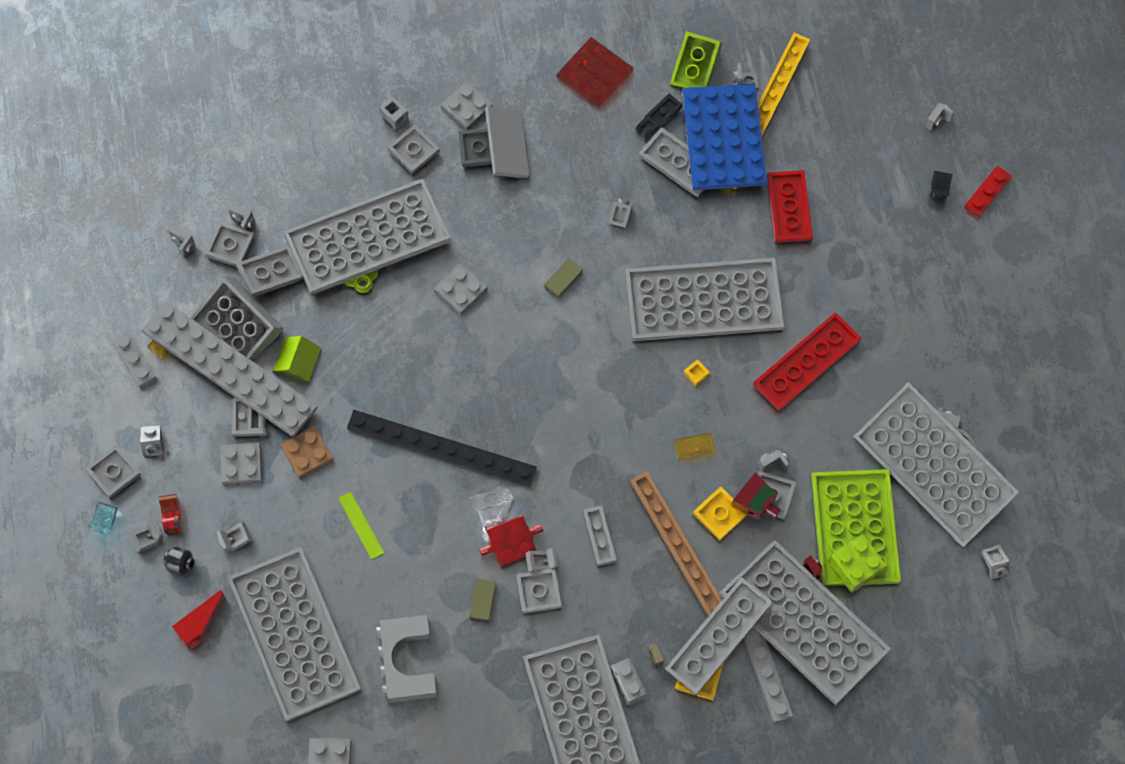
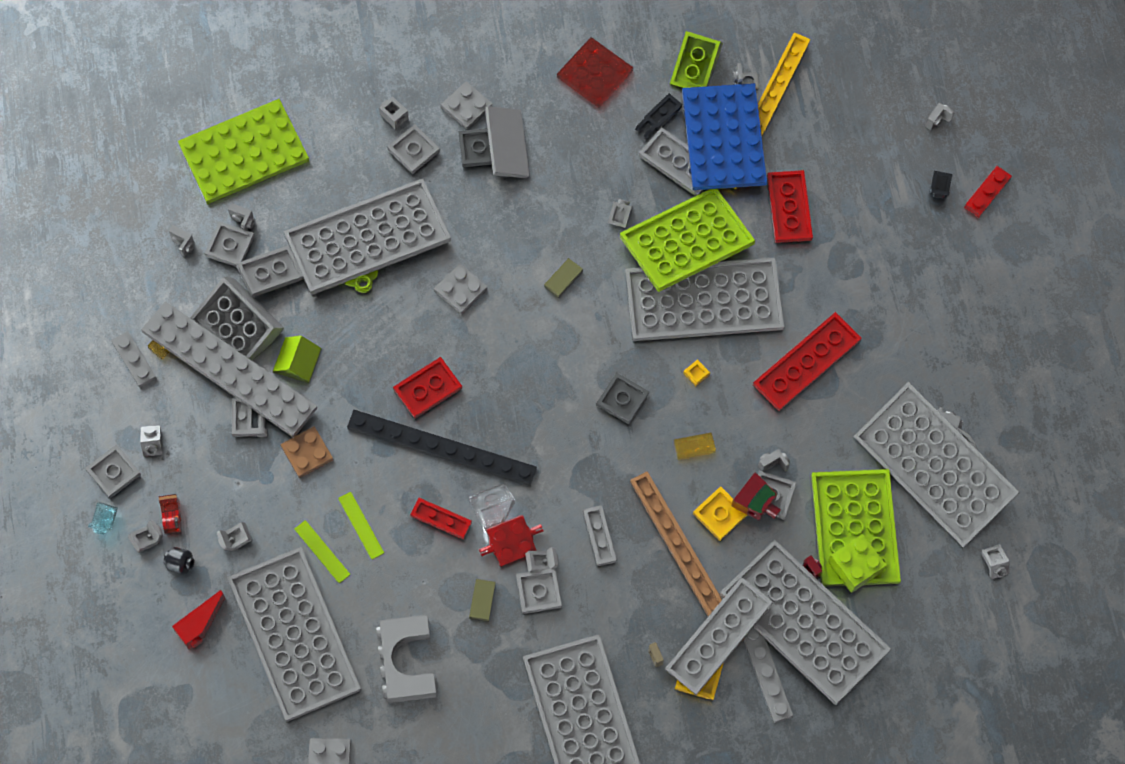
light grey plate [220,442,262,484] -> none
light grey brick [611,658,647,707] -> none
none -> lime plate [178,99,309,204]
none -> lime sticker [294,520,350,583]
none -> red plate [393,357,462,419]
none -> red plate [410,498,472,540]
none -> dark grey plate [596,372,649,424]
none -> lime plate [620,189,755,292]

